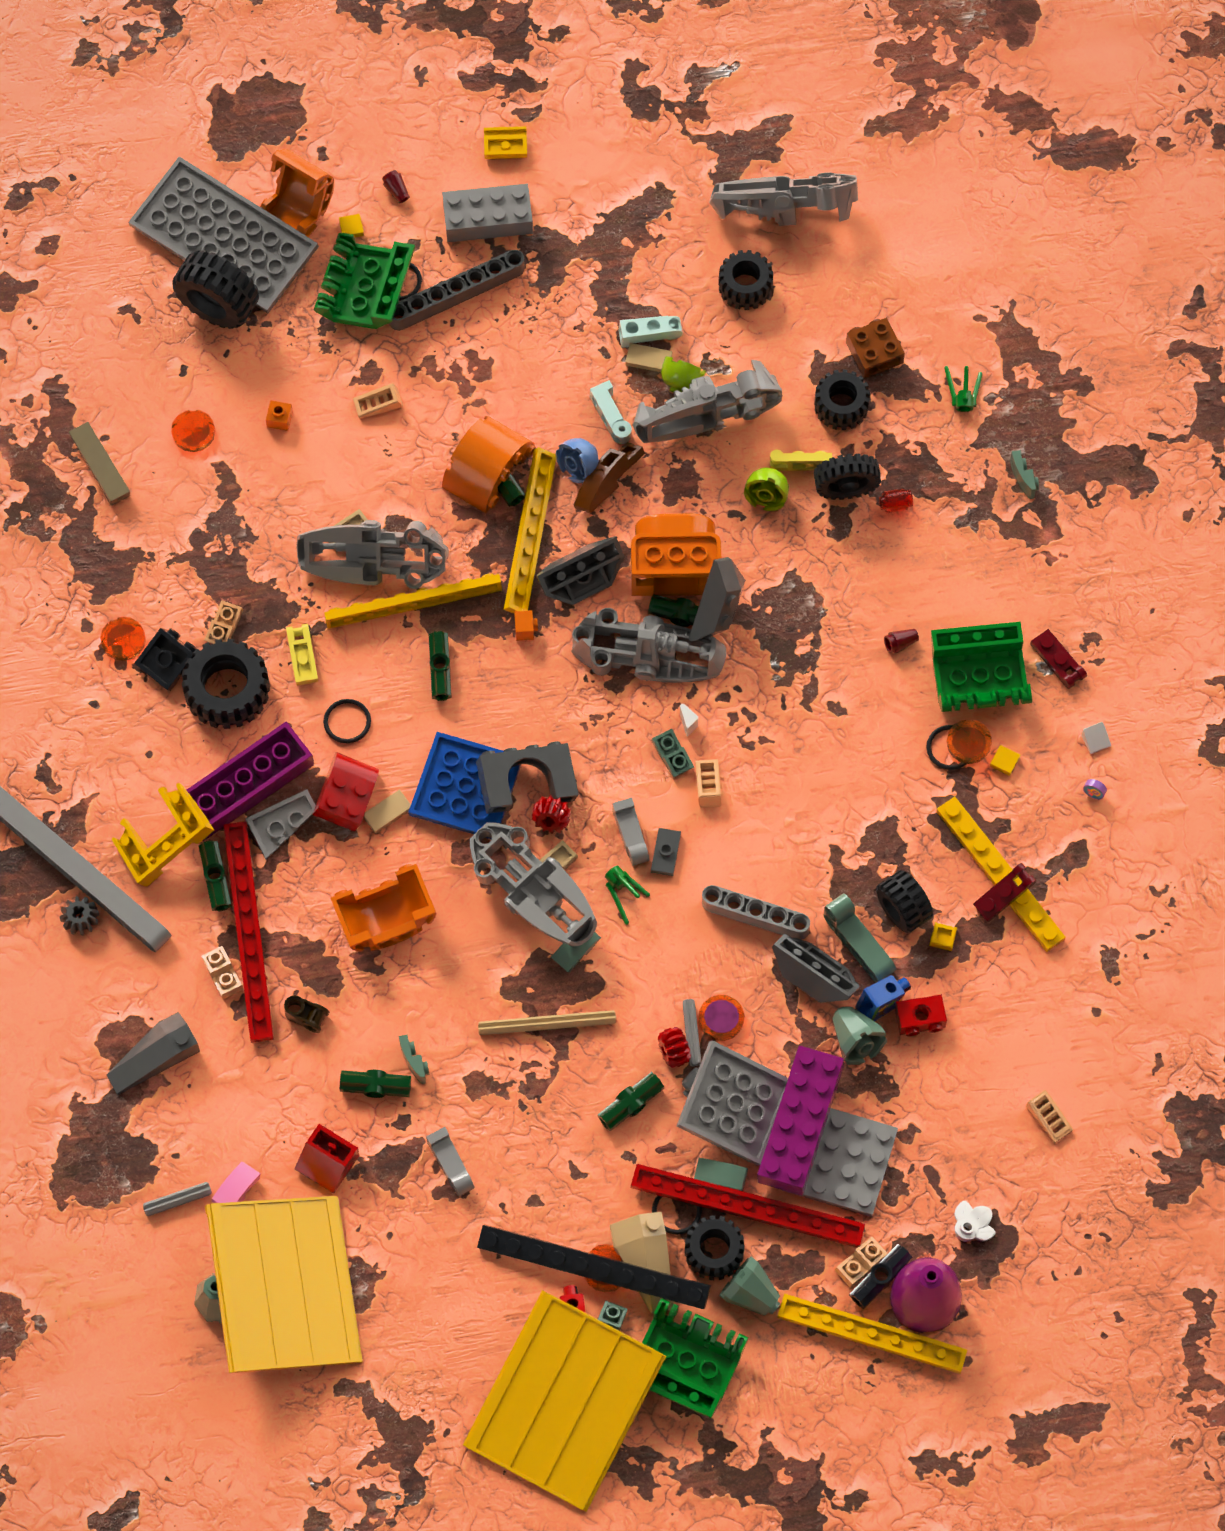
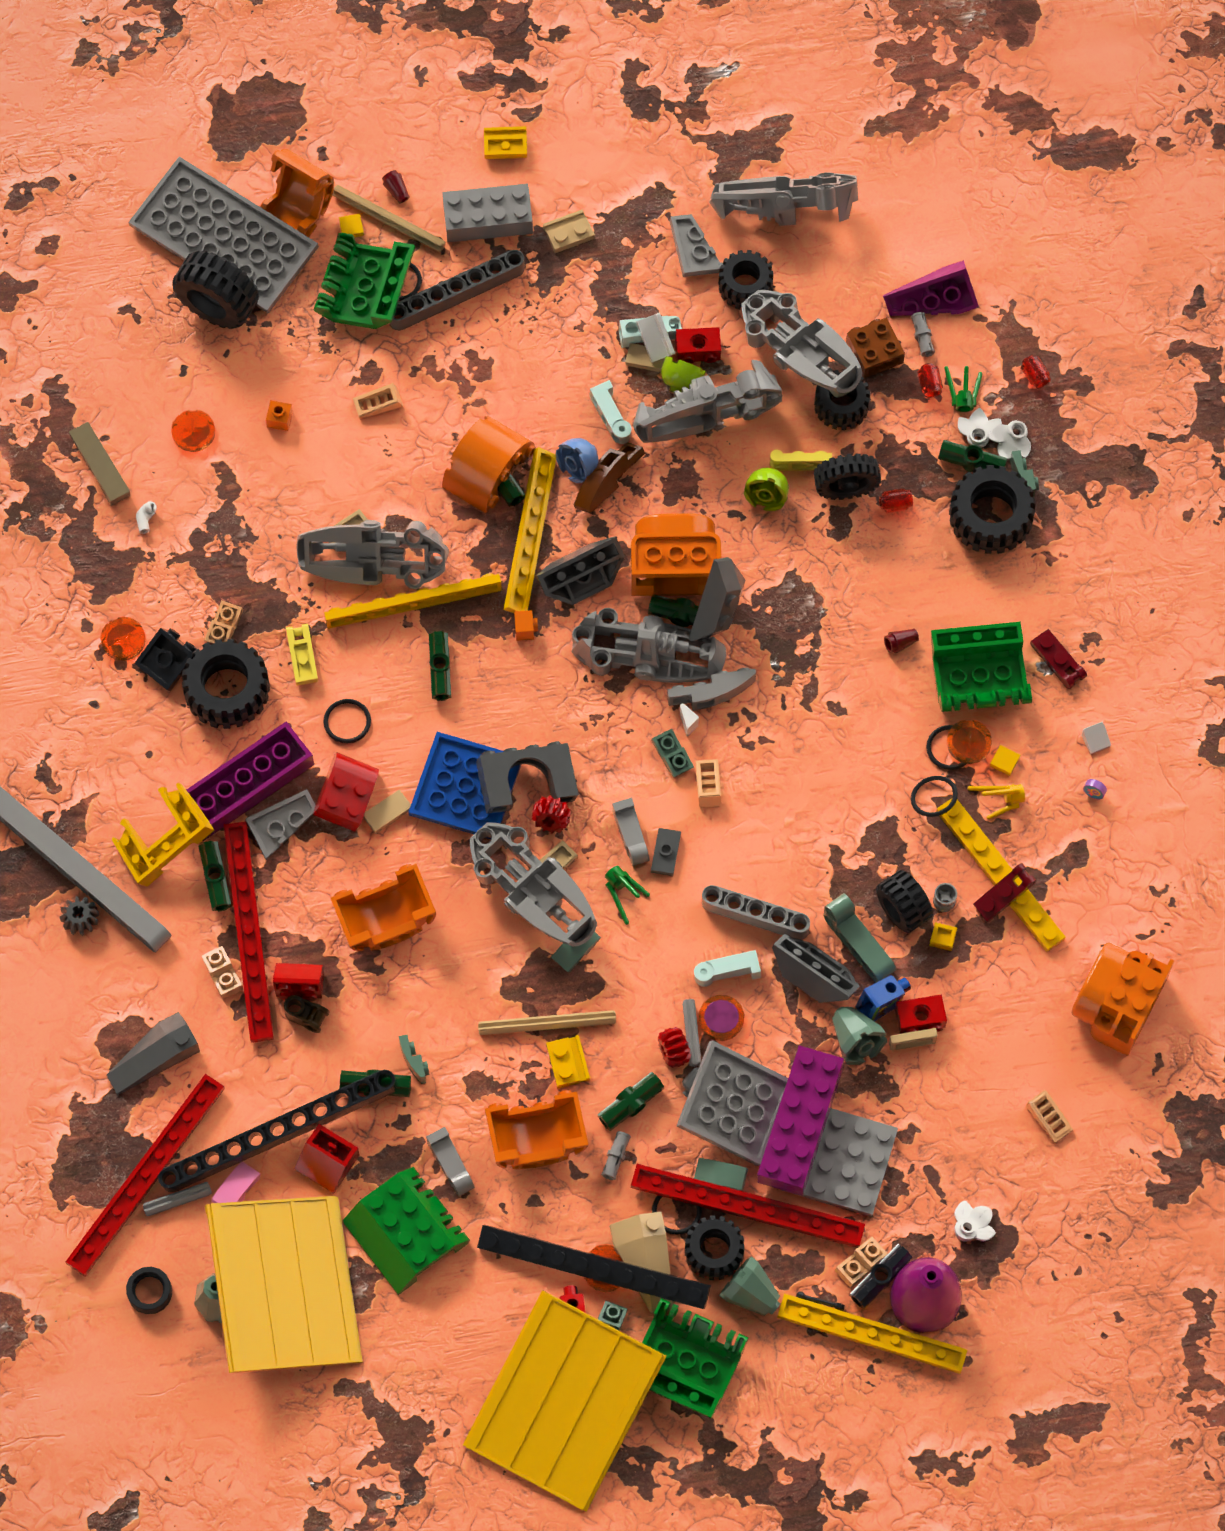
none -> red plate [65,1074,225,1277]
none -> black tyre [126,1266,172,1314]
none -> white arm [136,501,157,534]
none -> black beam [158,1069,398,1192]
none -> red slope [273,963,324,1001]
none -> tan axle [332,185,446,252]
none -> green slope [342,1167,470,1295]
none -> orange cylinder [485,1090,589,1170]
none -> tan plate [543,209,595,253]
none -> yellow plate [546,1035,590,1089]
none -> light grey pin [601,1131,631,1180]
none -> white panel [636,313,675,363]
none -> light grey slope [667,668,756,711]
none -> light grey wing [669,214,723,277]
none -> red brick [676,327,721,364]
none -> light aqua leg [694,950,761,987]
none -> light grey piece [742,290,862,398]
none -> black hinge [796,1291,845,1311]
none -> magenta wedge [883,260,979,316]
none -> tan tile [889,1028,938,1051]
none -> light grey pin [911,312,935,357]
none -> black tyre [911,776,958,817]
none -> clear red brick [917,363,943,398]
none -> light grey wheel [933,883,957,912]
none -> dark green piece [938,440,1007,472]
none -> black tyre [949,465,1036,554]
none -> white plate [957,408,1002,448]
none -> yellow plant [967,784,1025,820]
none -> white plate [988,420,1031,459]
none -> clear red brick [1021,355,1051,389]
none -> orange brick [1071,942,1174,1056]

